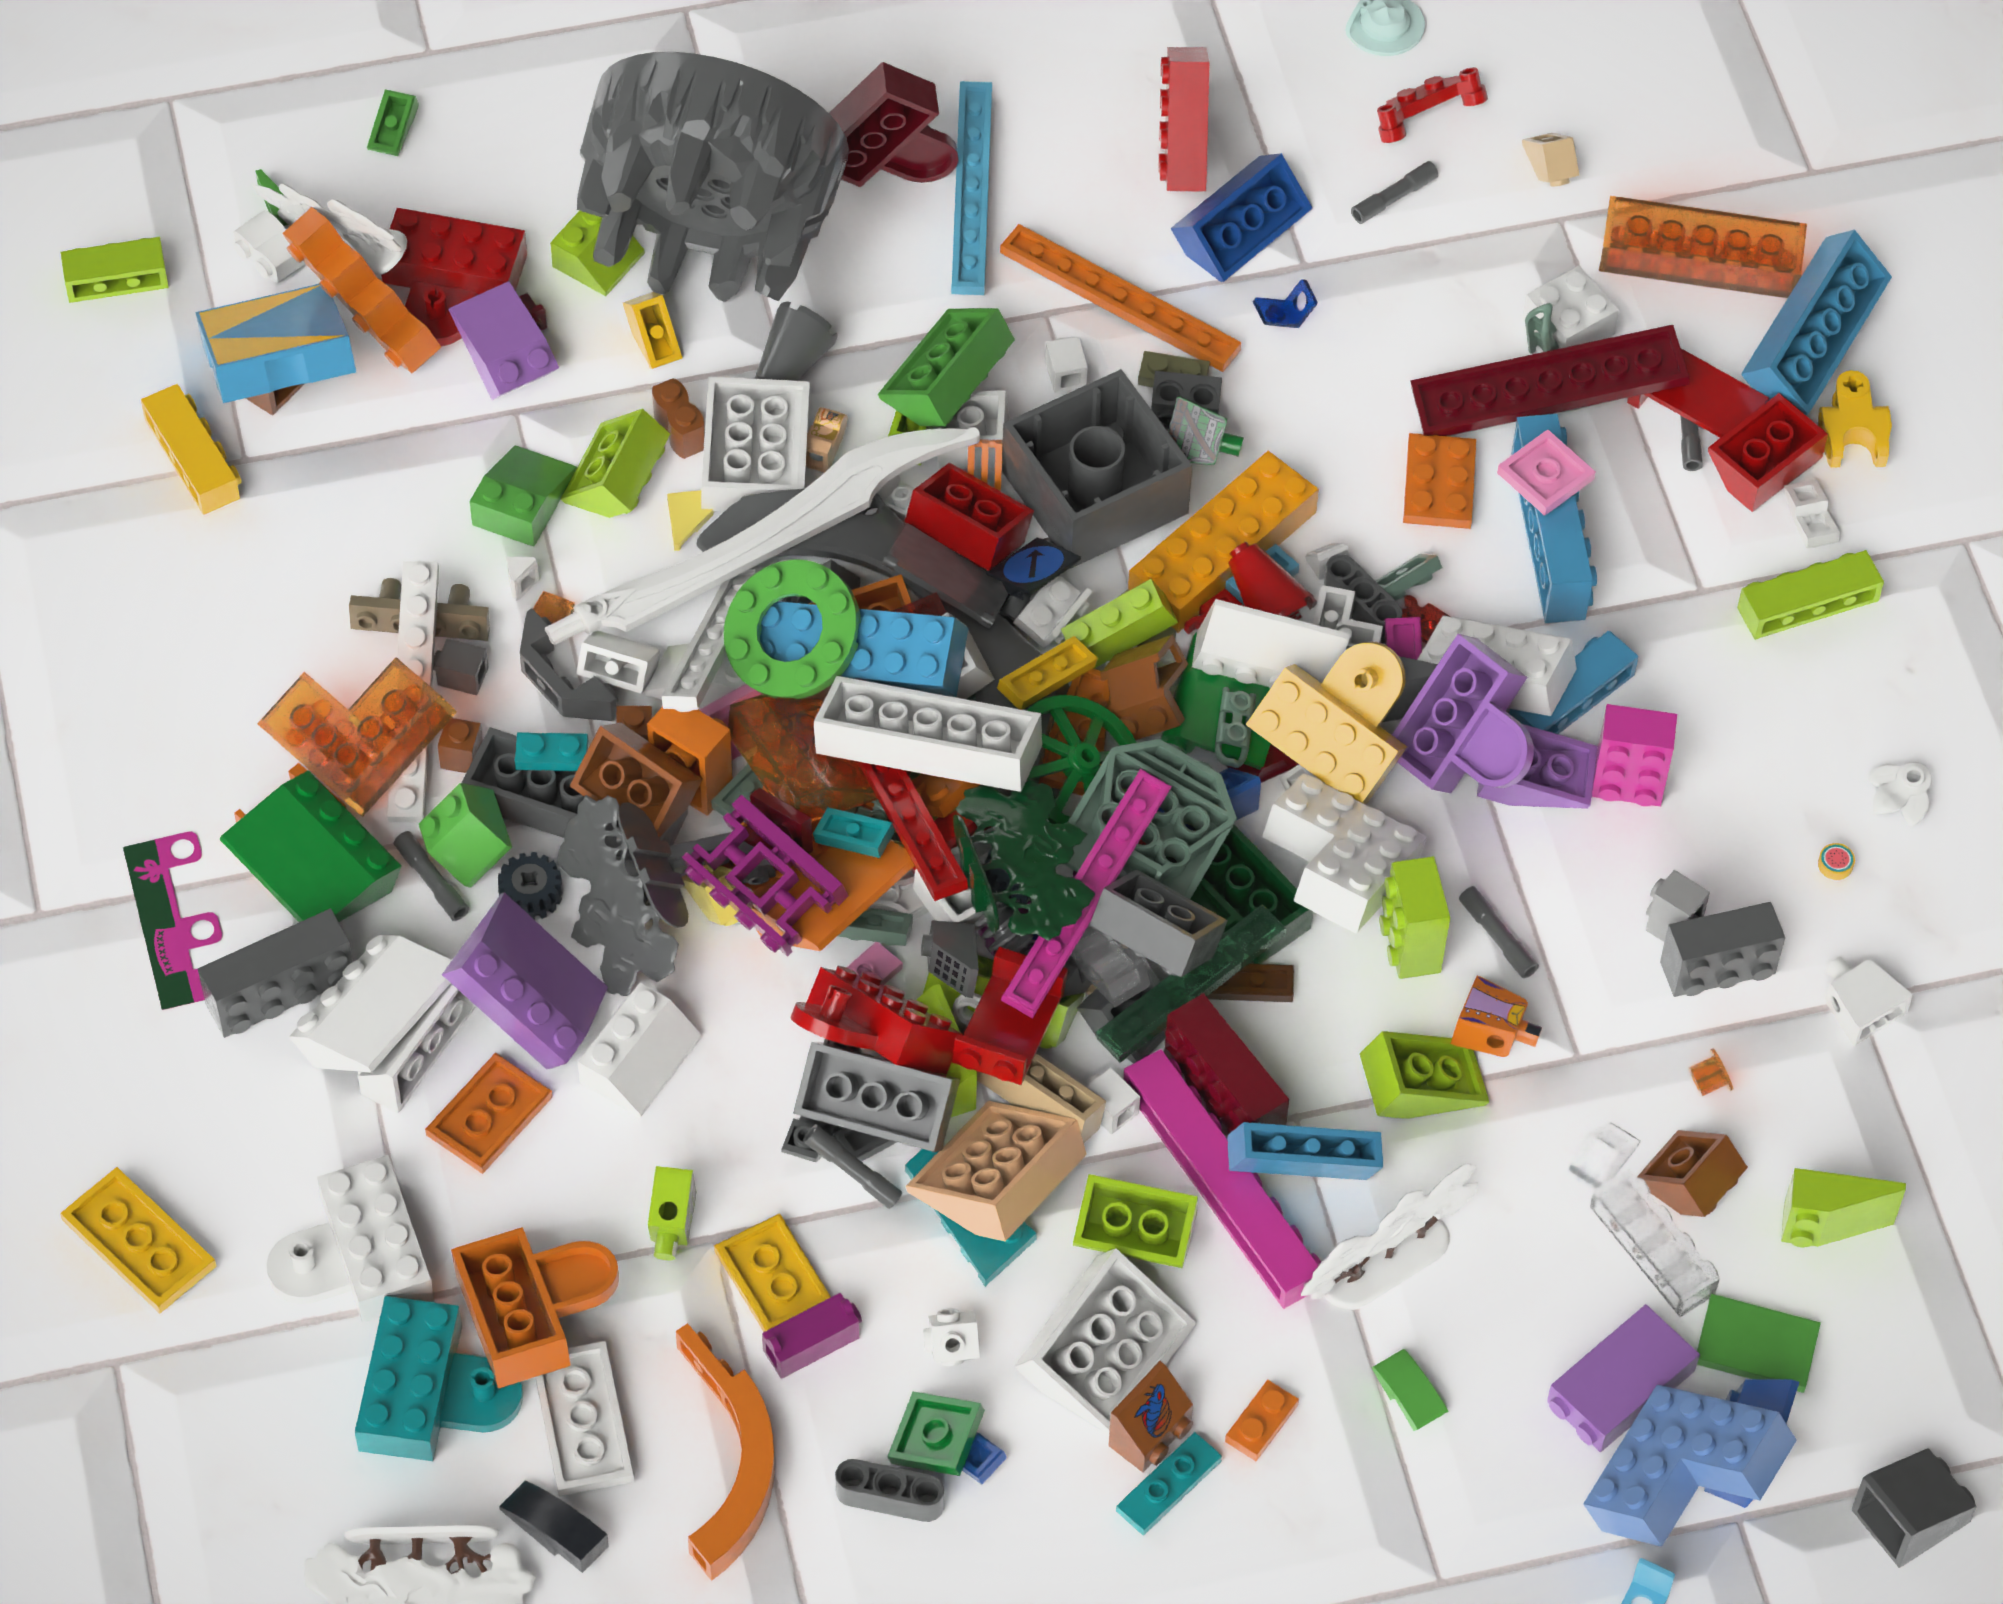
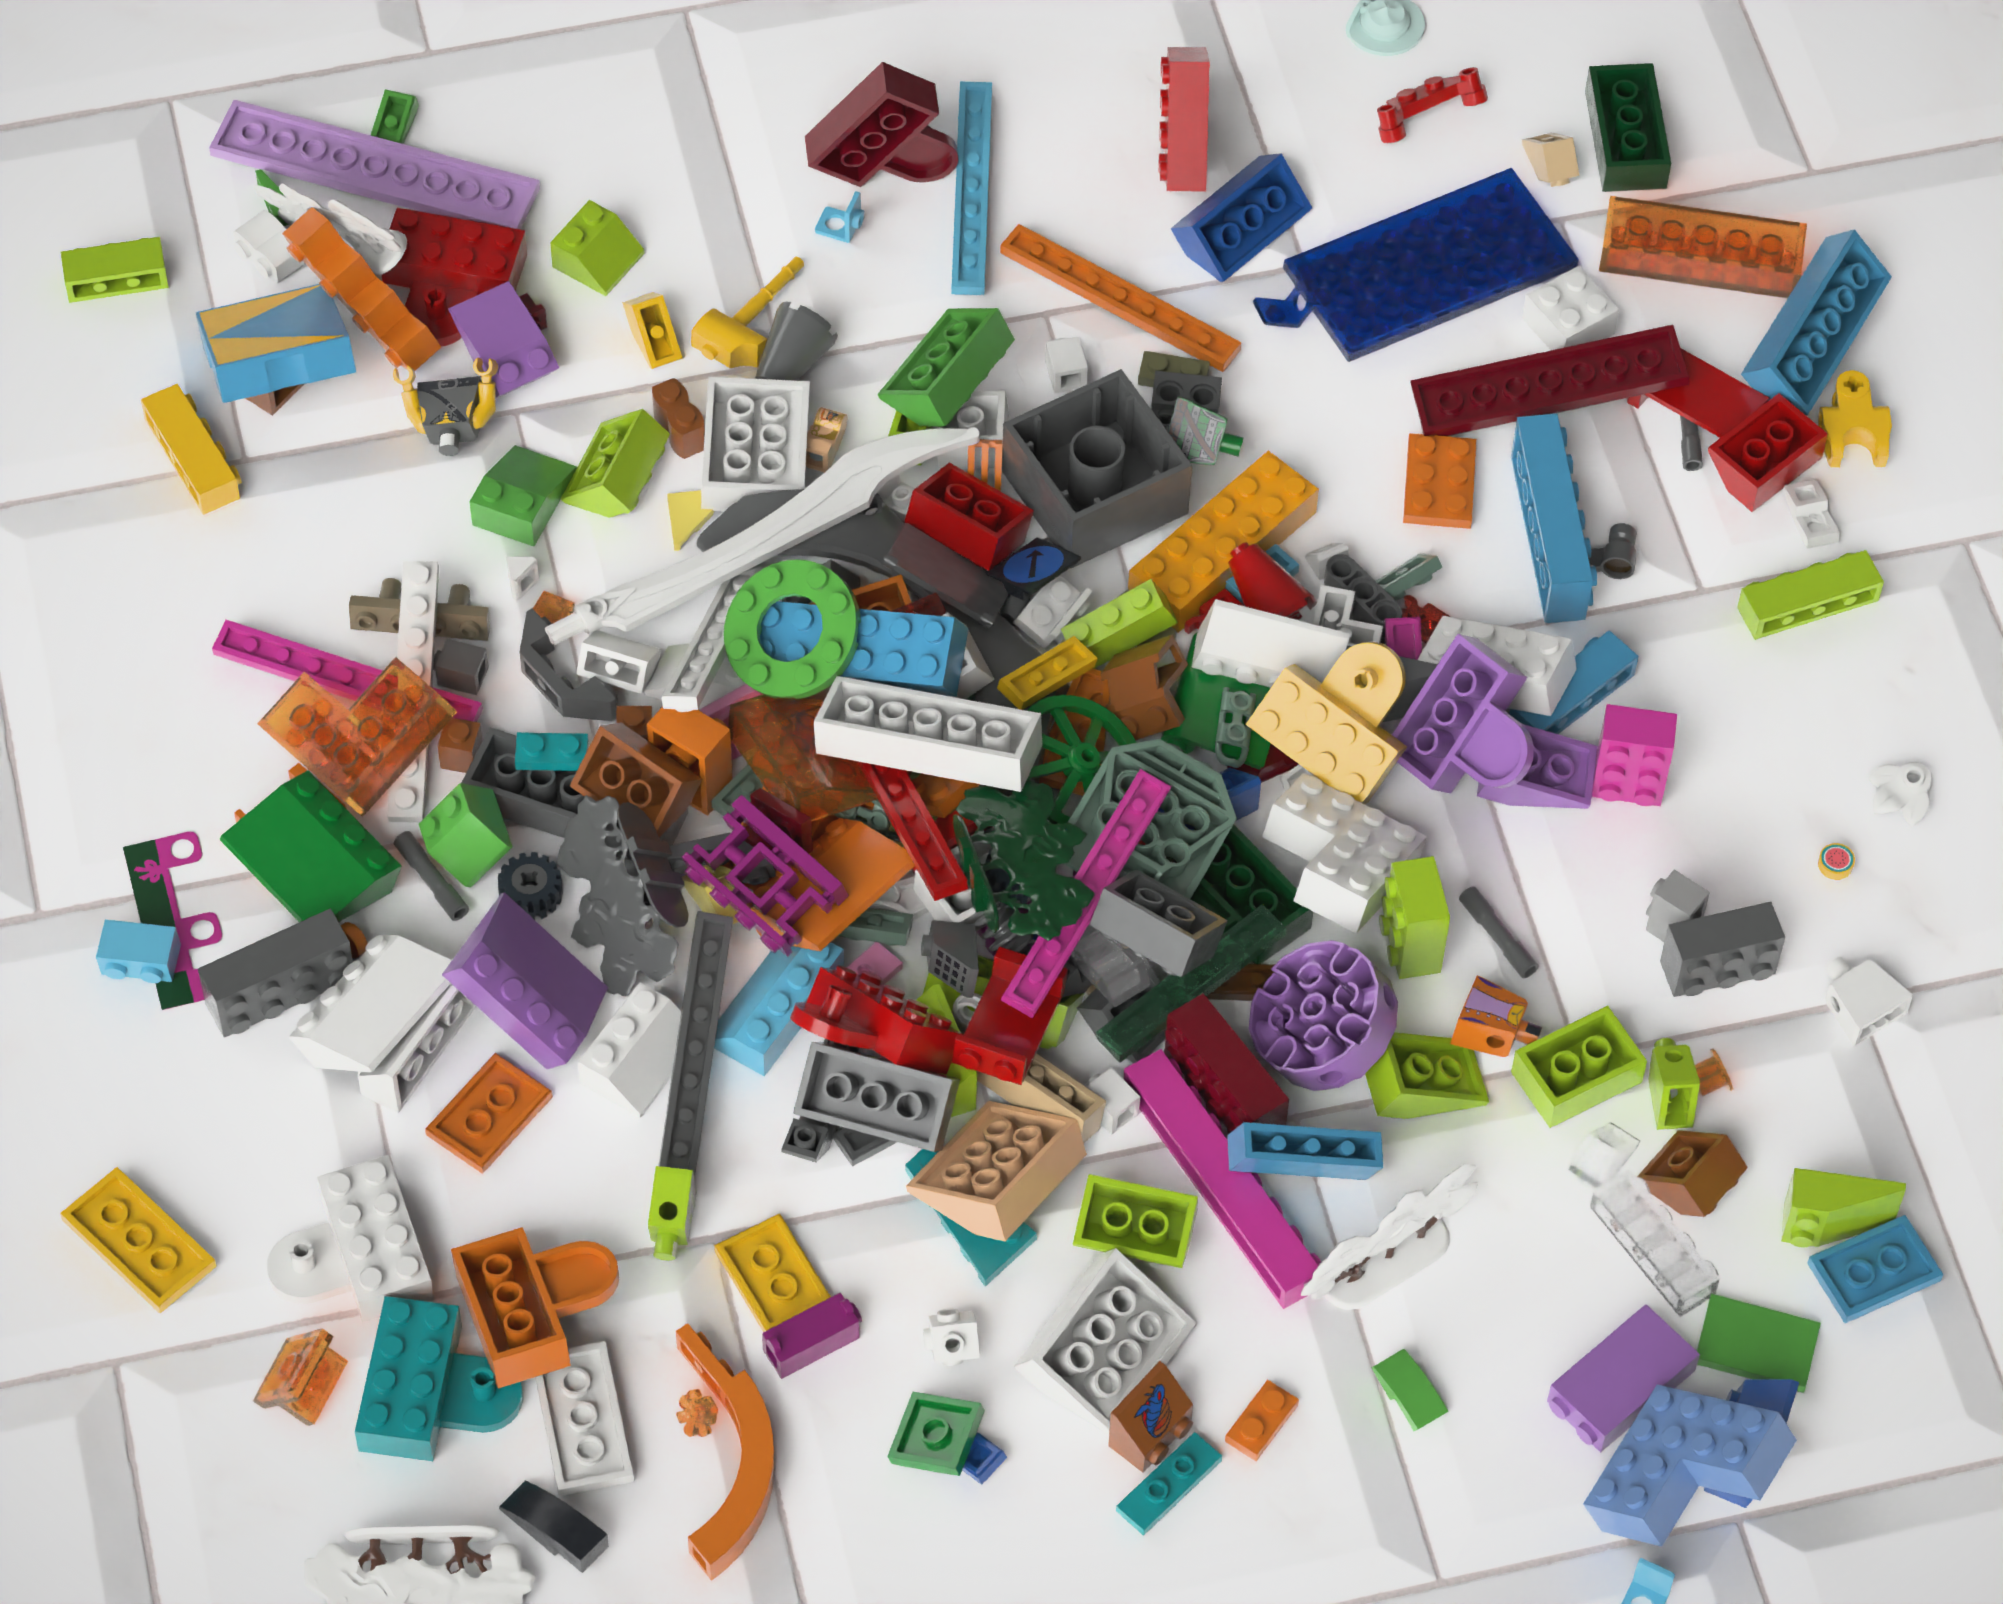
dark grey wheel [577,52,849,302] -> none
dark grey piece [803,1124,902,1209] -> none
teal plate [813,807,895,858] -> none
dark grey beam [835,1459,944,1522] -> none
dark grey piece [1351,161,1439,224] -> none
bright pink plate [1497,429,1596,516] -> none
sand green piece [1525,303,1559,354] -> none
dark grey slope [1851,1448,1977,1568] -> none
none -> medium azure brick [96,919,181,983]
none -> lavender plate [209,100,540,230]
none -> dark pink plate [212,619,483,729]
none -> clear orange bracket [252,1328,348,1426]
none -> orange tile [340,922,368,959]
none -> torso [393,358,498,456]
none -> dark grey plate [658,911,733,1180]
none -> clear orange plant [676,1389,718,1437]
none -> yellow piece [691,256,804,368]
none -> medium azure slope [714,942,844,1077]
none -> medium azure bracket [815,191,865,243]
none -> medium lavender brick [1248,940,1398,1091]
none -> clear blue plate [1283,167,1579,362]
none -> lime brick [1511,1005,1647,1128]
none -> dark green brick [1585,63,1672,192]
none -> dark grey piece [1588,523,1637,580]
none -> lime torso [1648,1038,1700,1130]
none -> dark azure plate [1807,1215,1944,1324]

